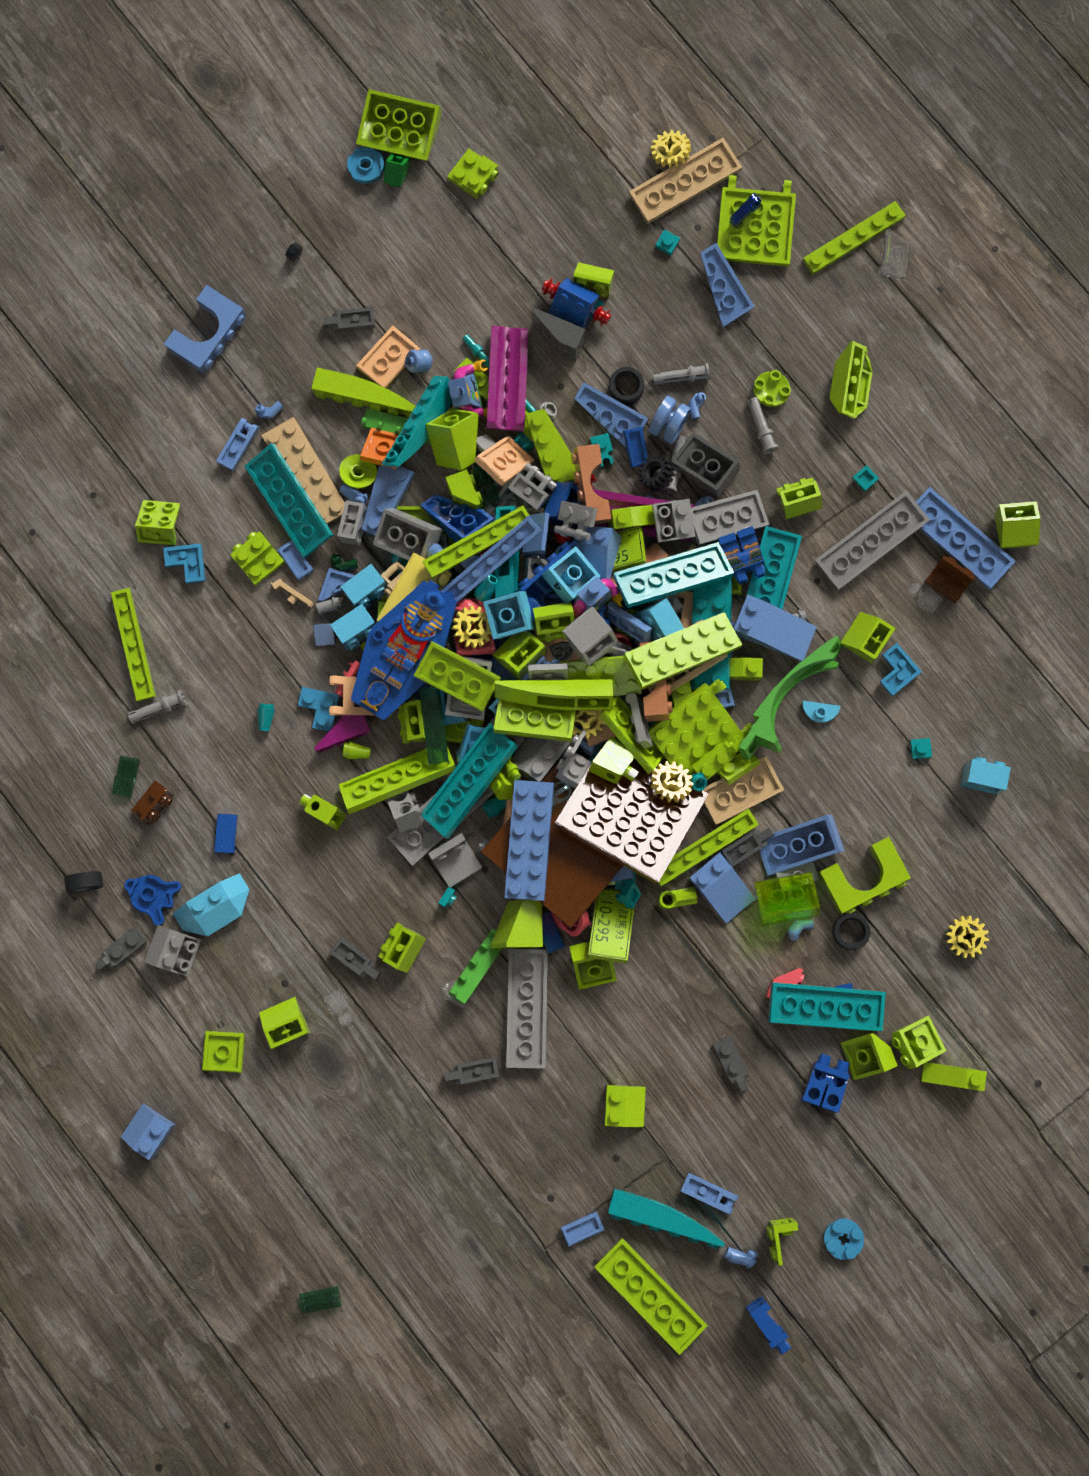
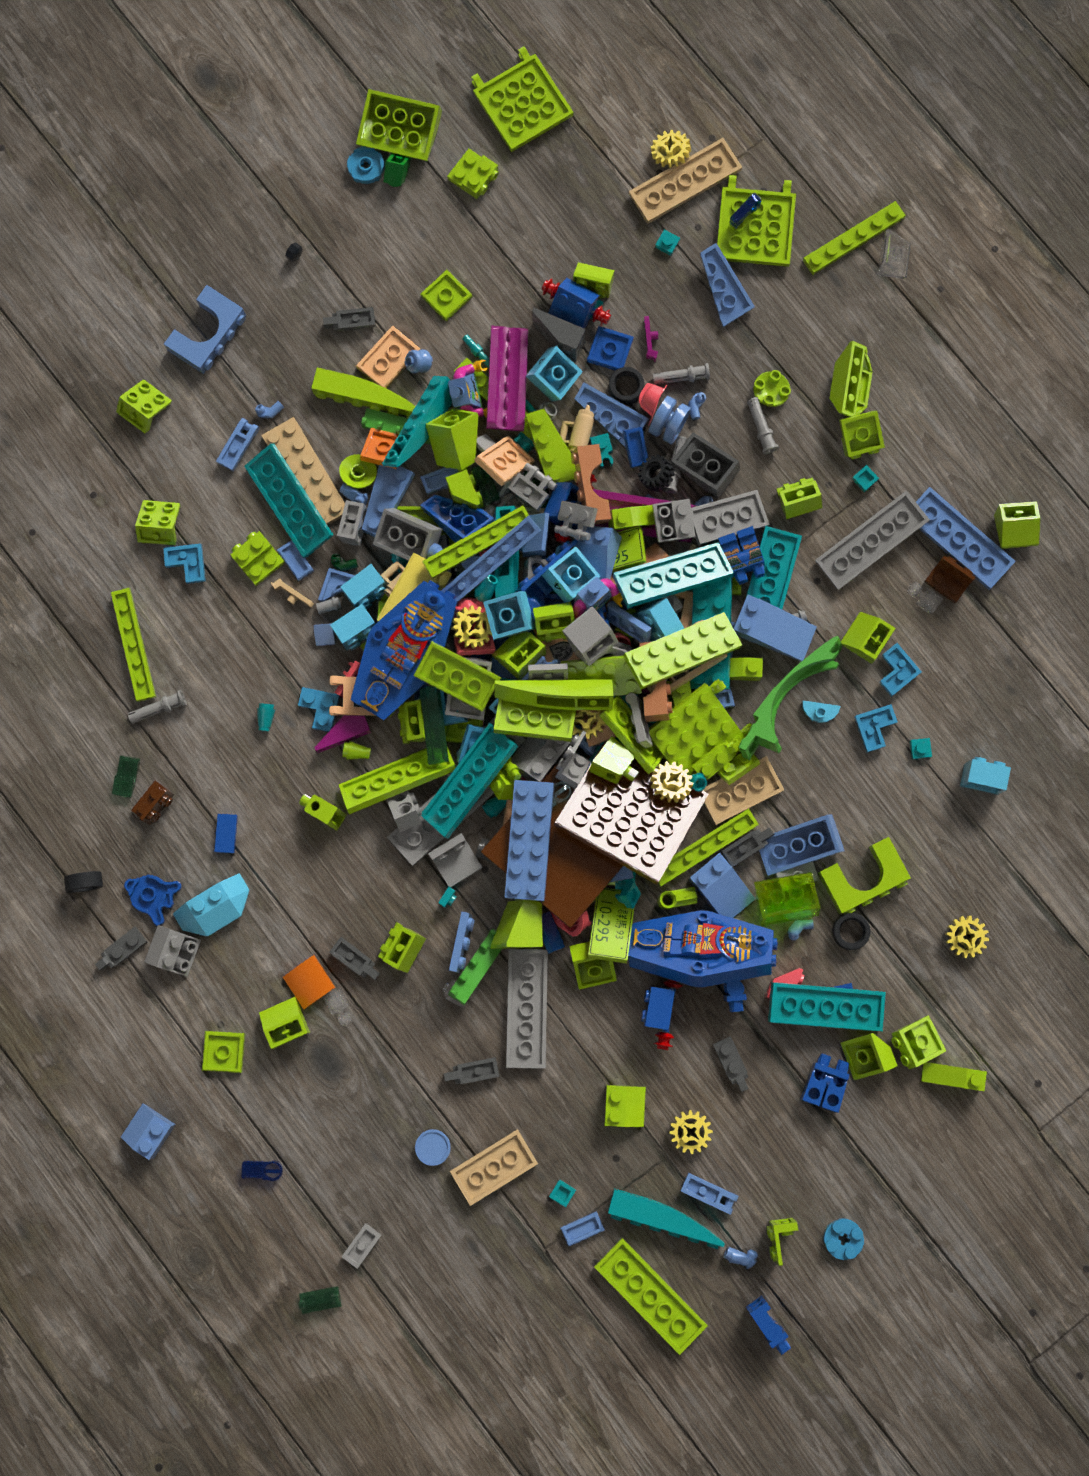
none -> lime bracket [116,380,172,433]
none -> clear blue piece [241,1160,284,1181]
none -> orange slope [283,955,336,1010]
none -> light grey plate [342,1223,381,1269]
none -> medium blue piece [415,1129,451,1166]
none -> lime tile [420,270,473,321]
none -> medium blue tile [420,467,458,495]
none -> medium blue plate [449,912,475,973]
none -> tan plate [450,1129,538,1206]
none -> lime plate [471,46,574,152]
none -> medium azure brick [526,346,583,402]
none -> teal plate [549,1179,576,1207]
none -> tan piece [559,405,594,453]
none -> blue tile [587,326,634,371]
none -> blue container [628,910,777,987]
none -> coral piece [639,383,667,426]
none -> blue brick [641,979,683,1050]
none -> magenta piece [644,316,658,362]
none -> light yellow gear [669,1110,713,1154]
none -> blue hips [723,980,747,1012]
none -> lime plate [839,410,885,459]
none -> dark azure plate [854,704,898,753]

